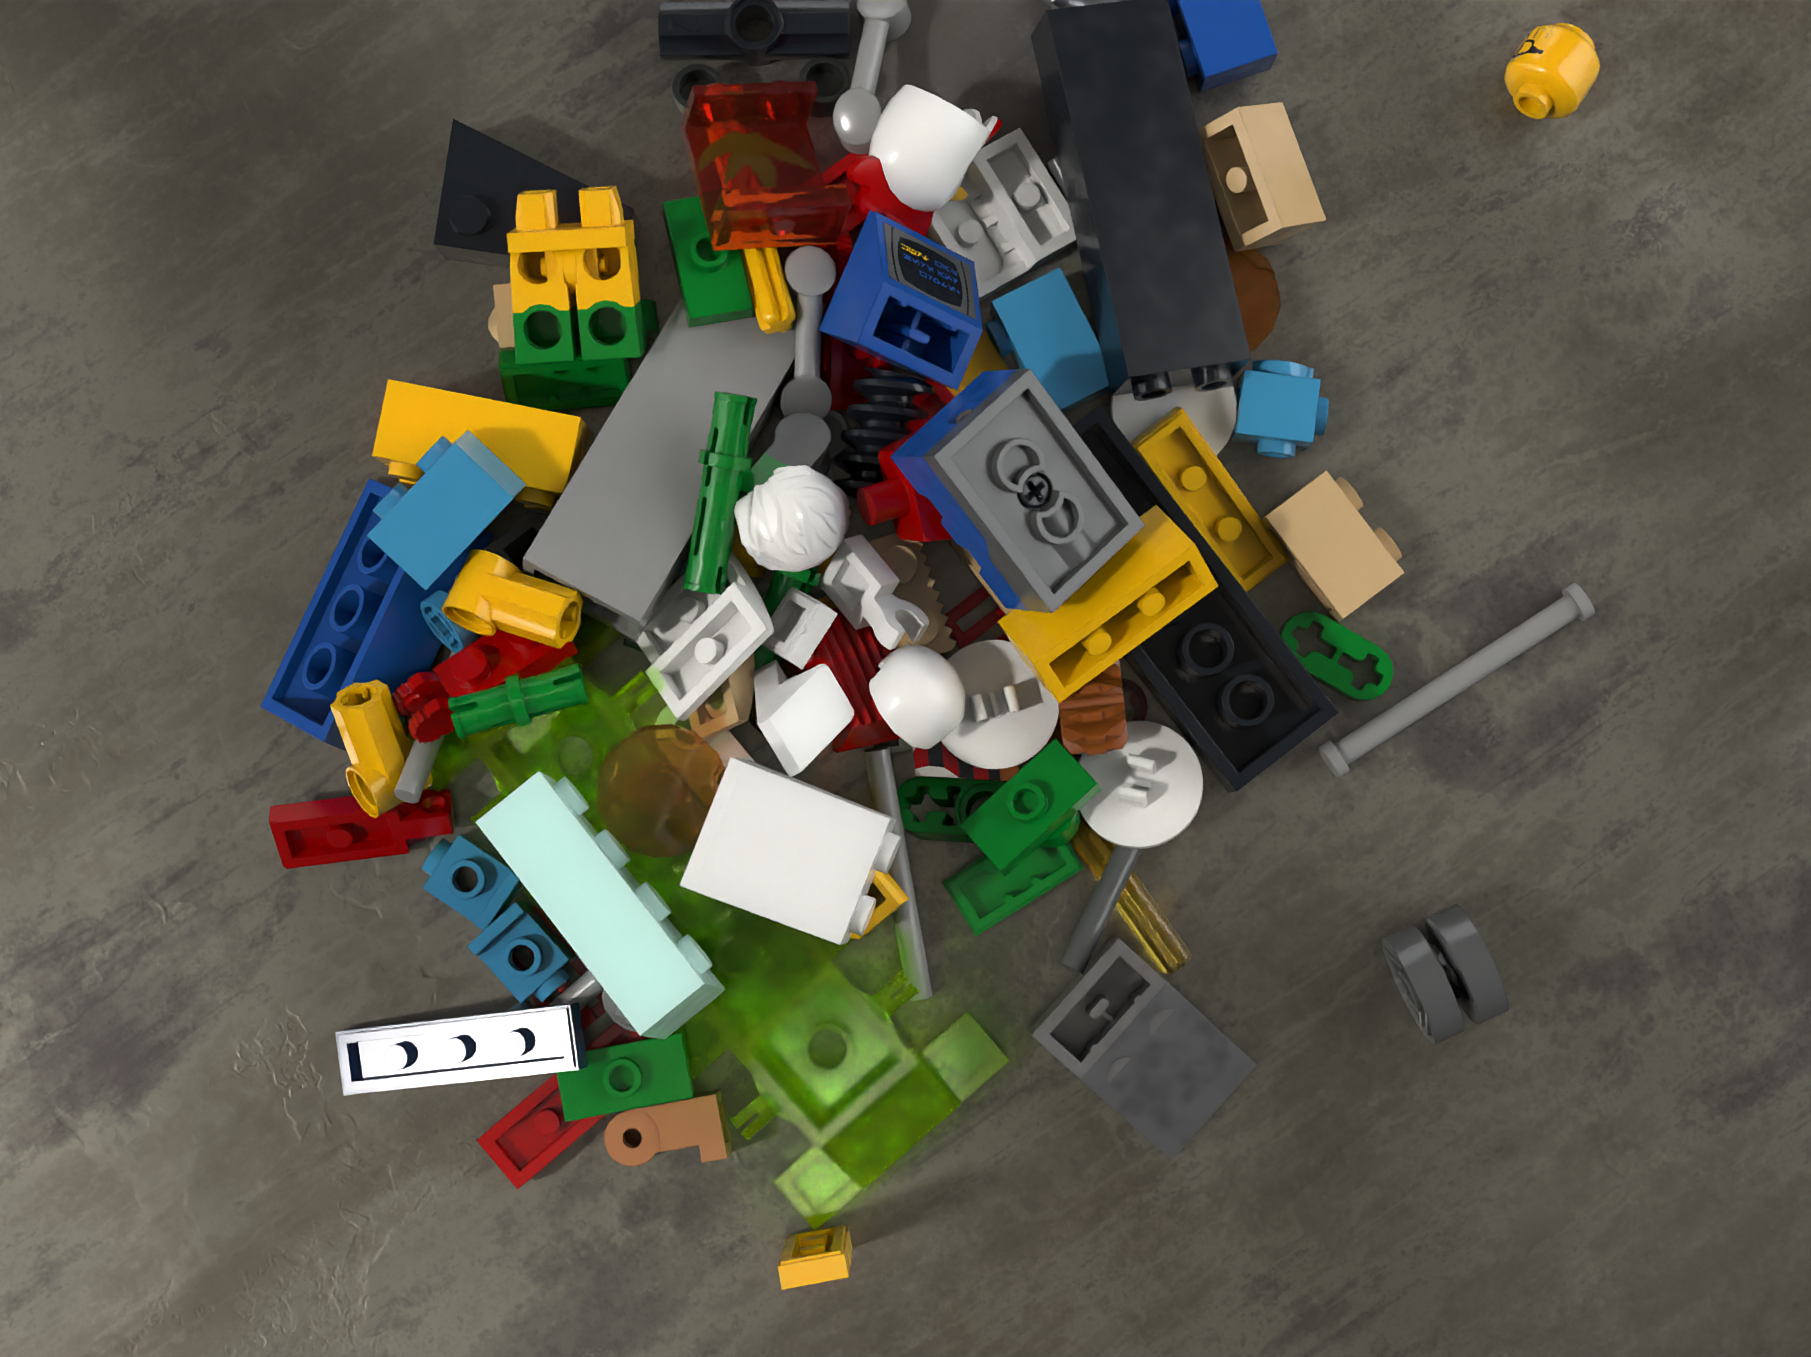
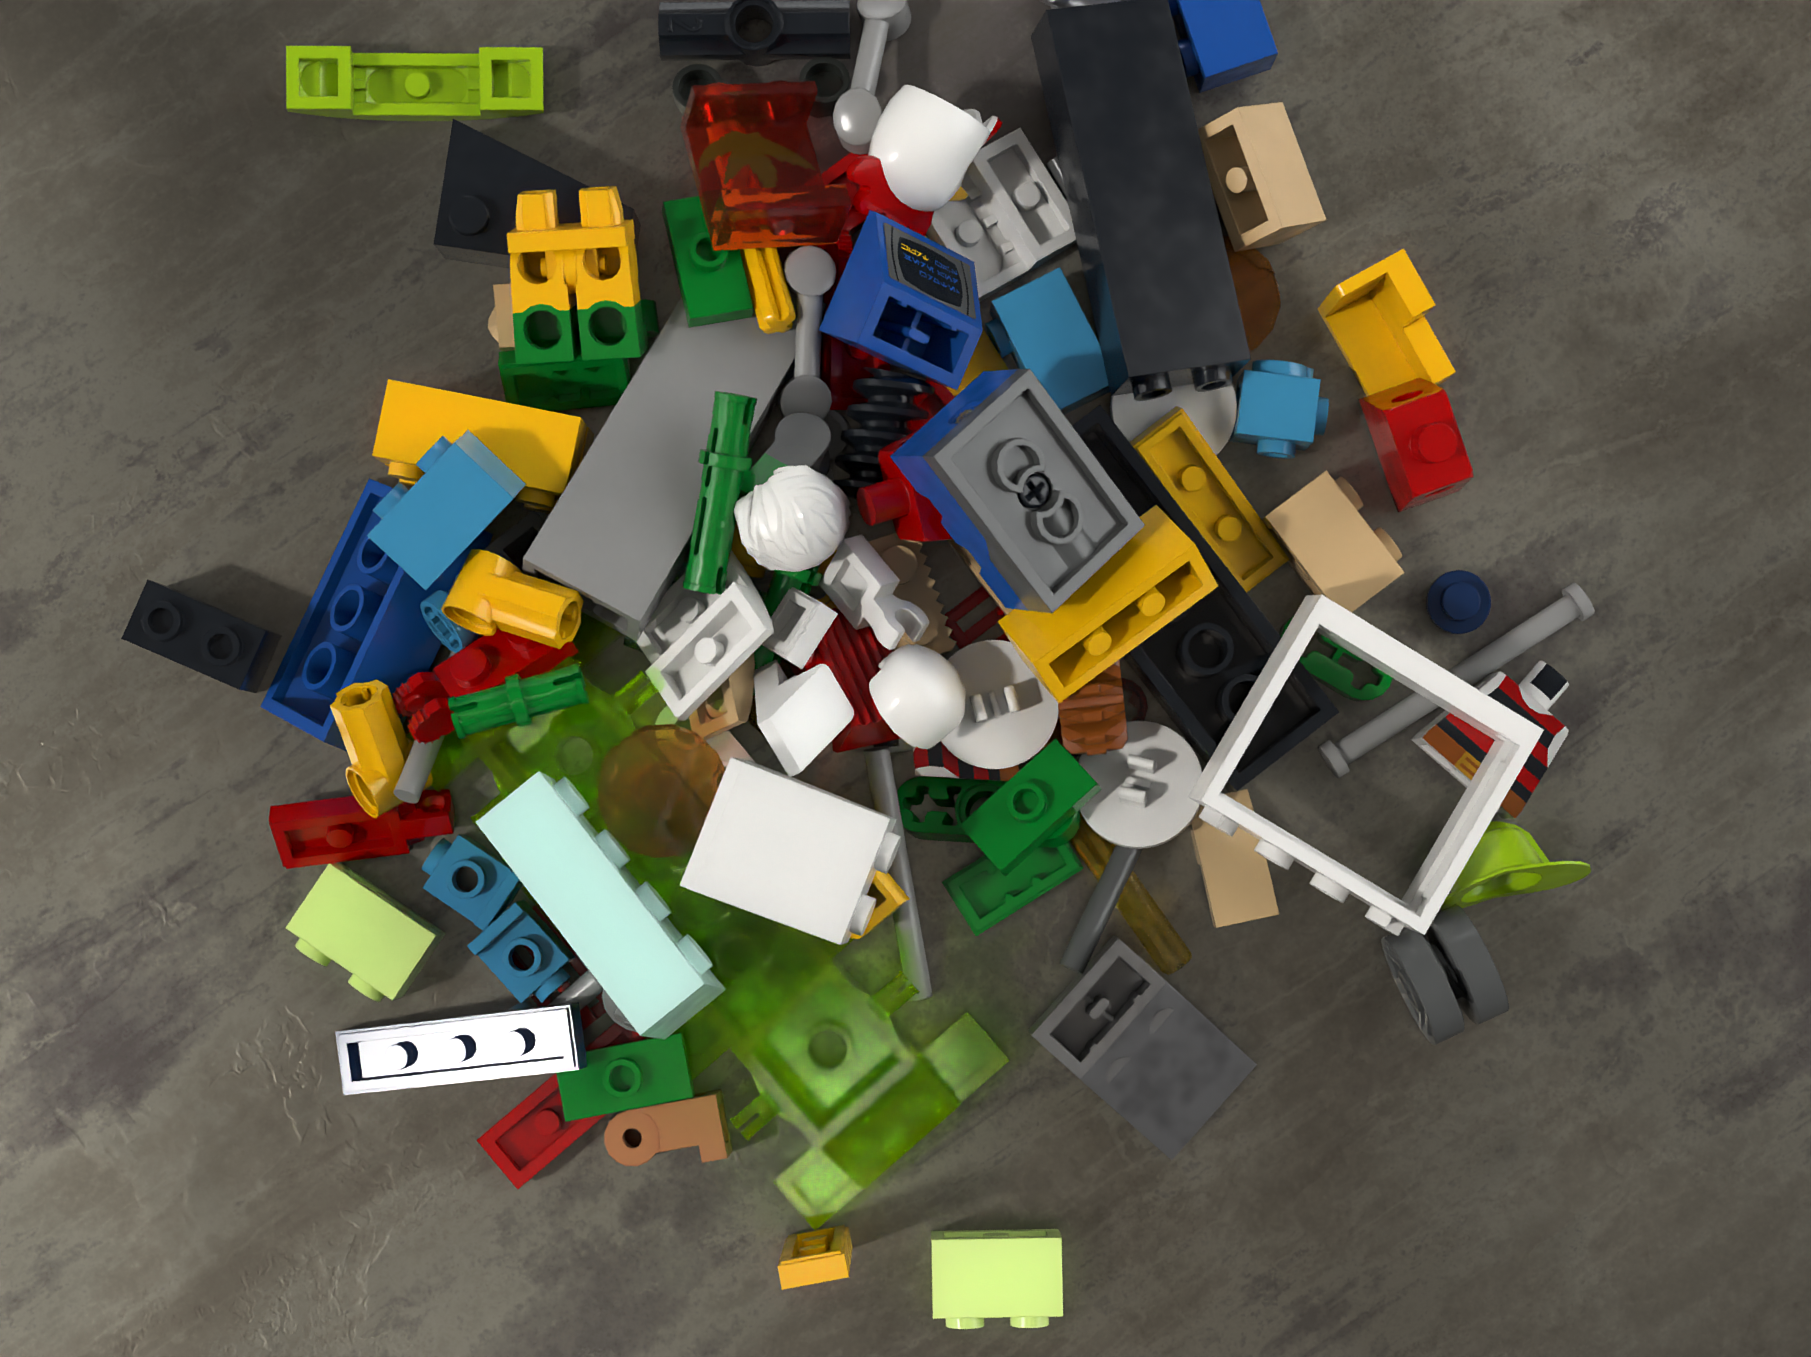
yellow head [1504,23,1600,119] -> none
none -> black brick [121,580,282,693]
none -> lime slope [286,46,544,121]
none -> yellowish green brick [286,863,446,1002]
none -> yellowish green brick [931,1229,1063,1329]
none -> white window [1188,594,1544,936]
none -> tan slope [1189,789,1279,928]
none -> yellow panel [1317,248,1456,400]
none -> red torso [1359,378,1474,512]
none -> torso [1411,661,1569,819]
none -> dark blue plate [1426,570,1491,634]
none -> lime piece [1440,821,1591,910]

